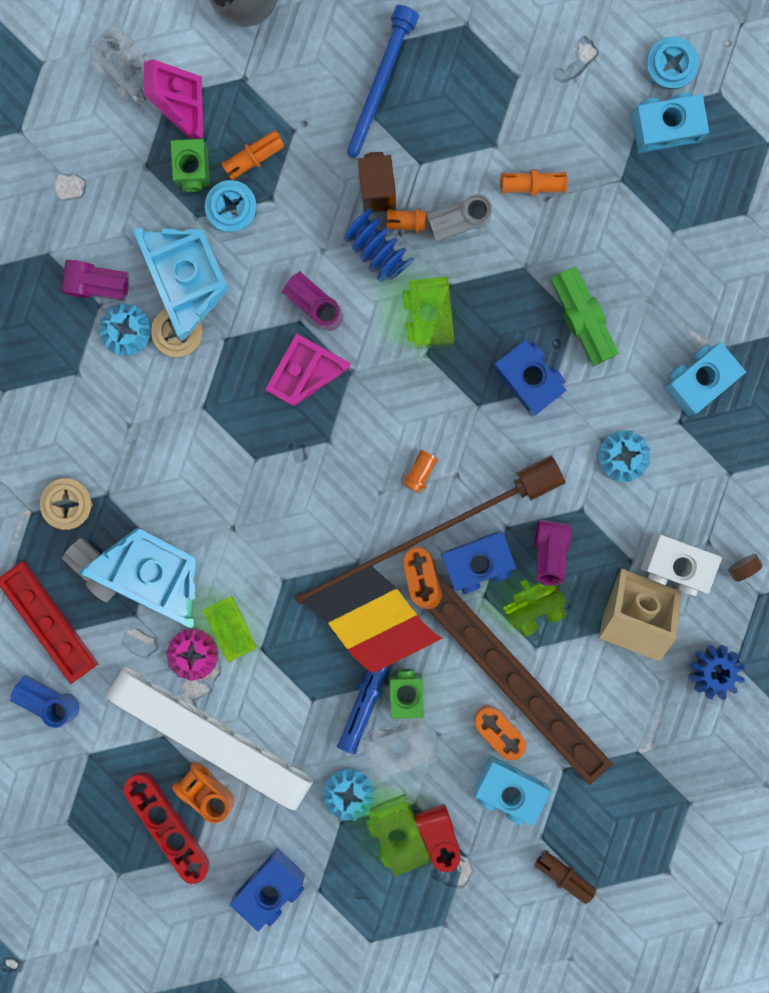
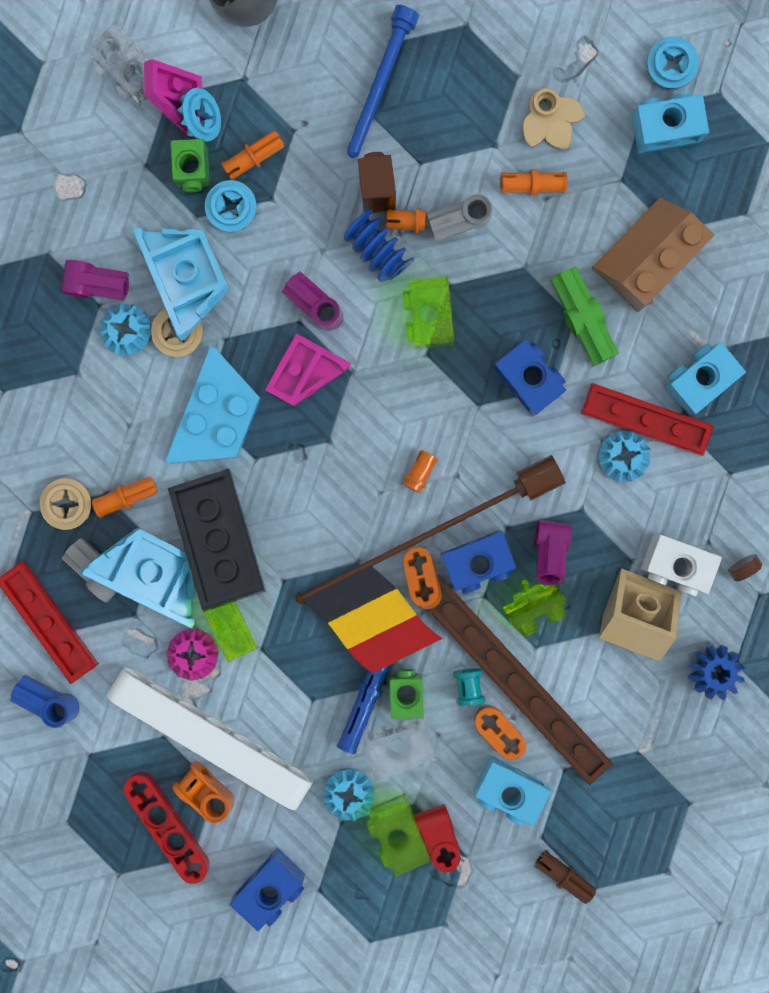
none -> orange axle [92,477,158,518]
none -> medium azure wing [165,346,261,464]
none -> black tile [168,468,266,612]
none -> medium azure gear [178,88,221,142]
none -> teal bush [453,668,485,706]
none -> tan plate [523,88,585,150]
none -> red tile [580,383,714,456]
none -> medium nougat slope [592,198,714,312]

